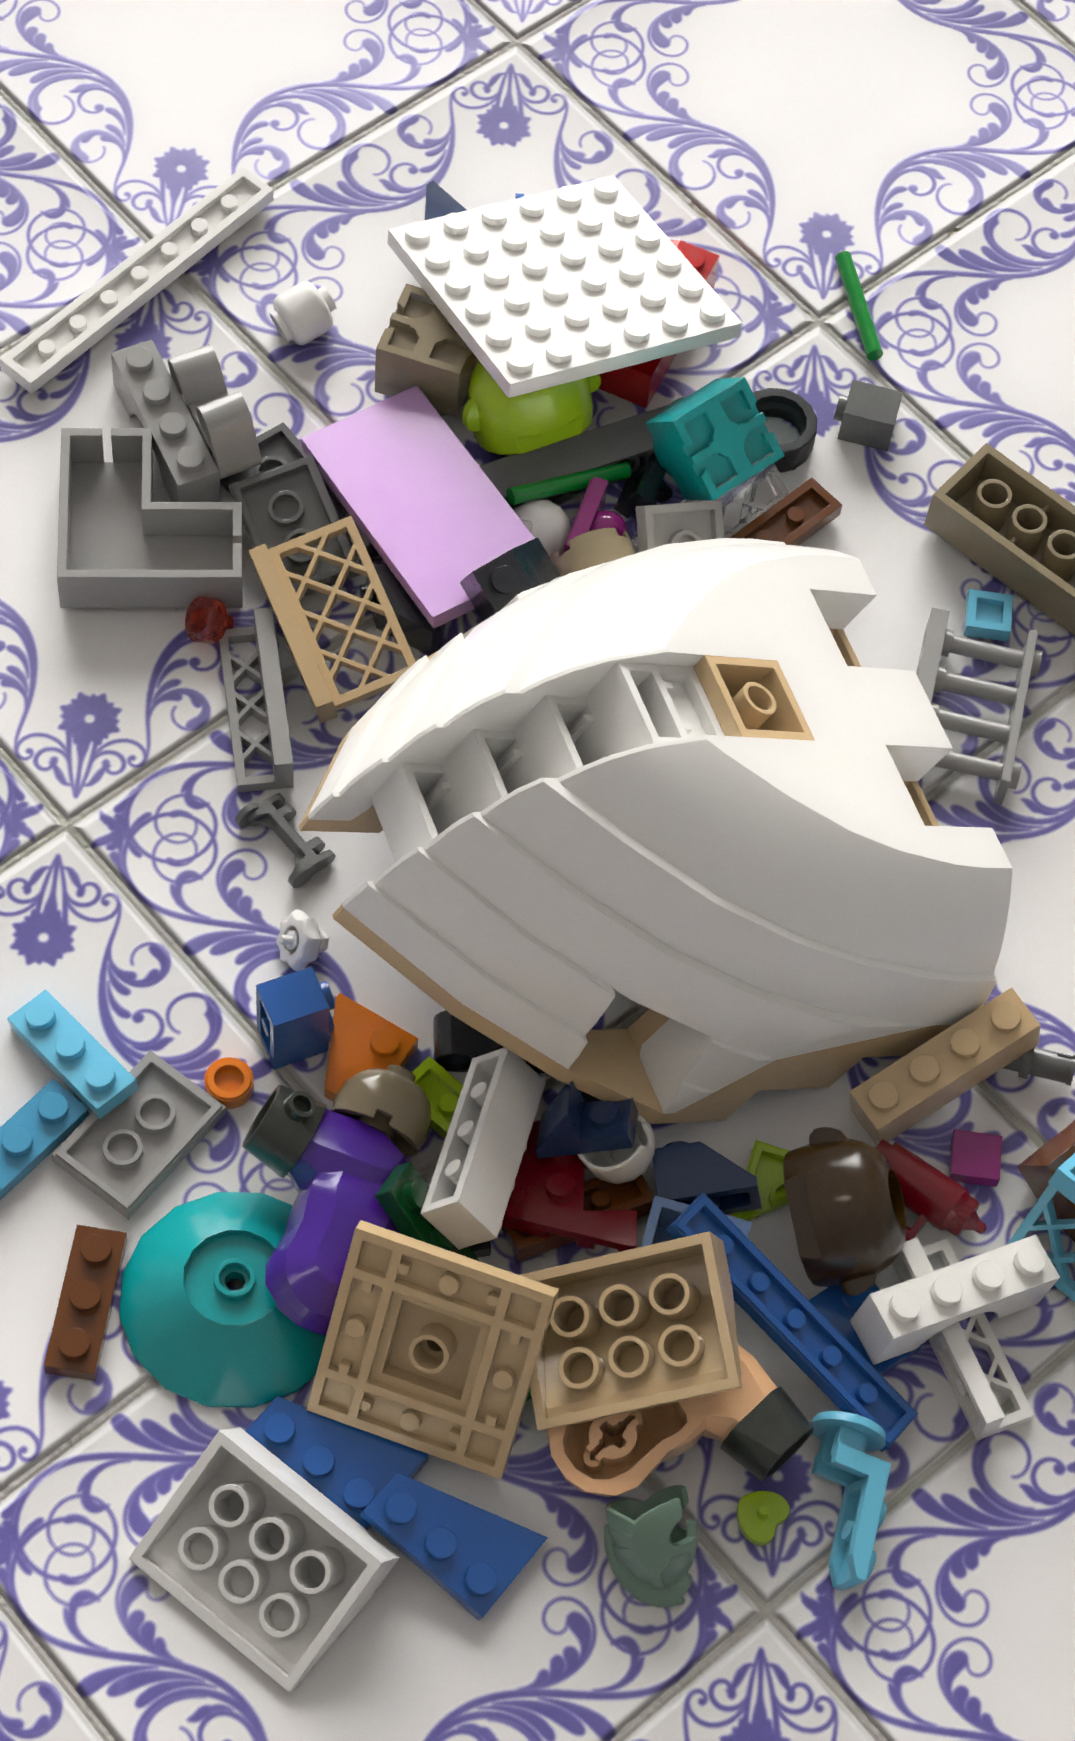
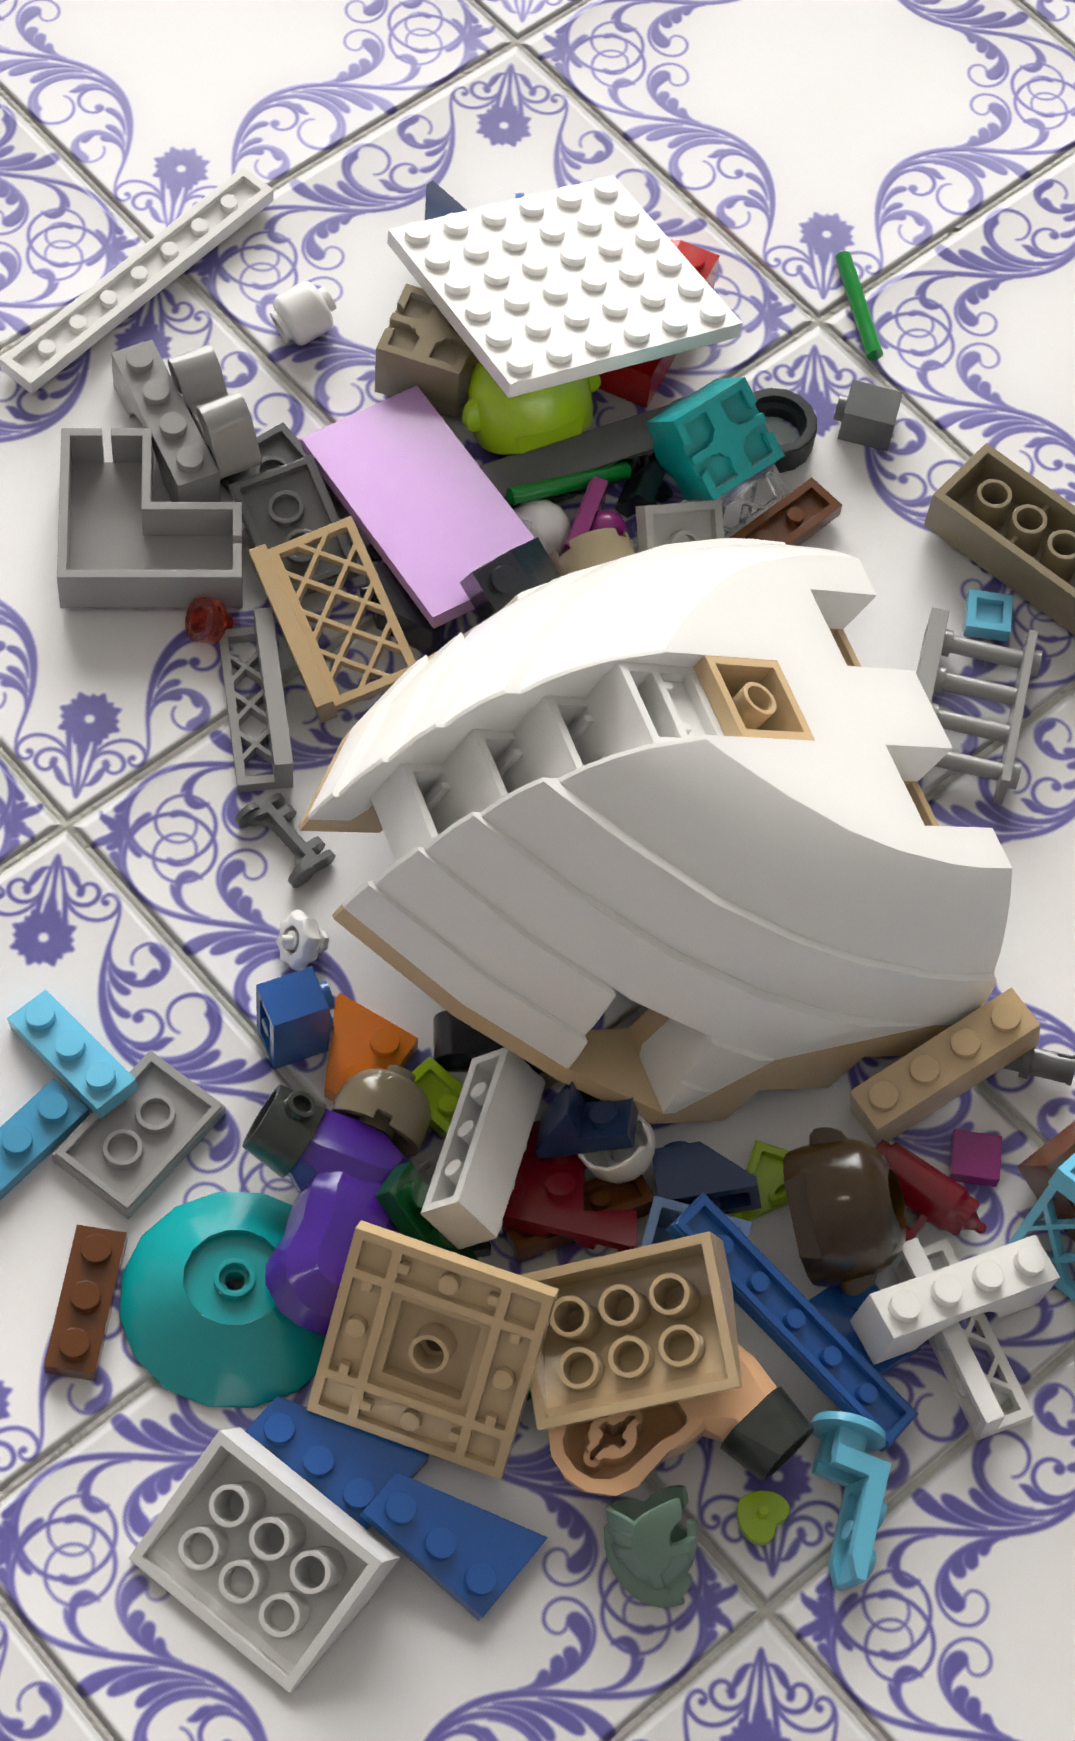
orange tile [204,1057,254,1109] -> none

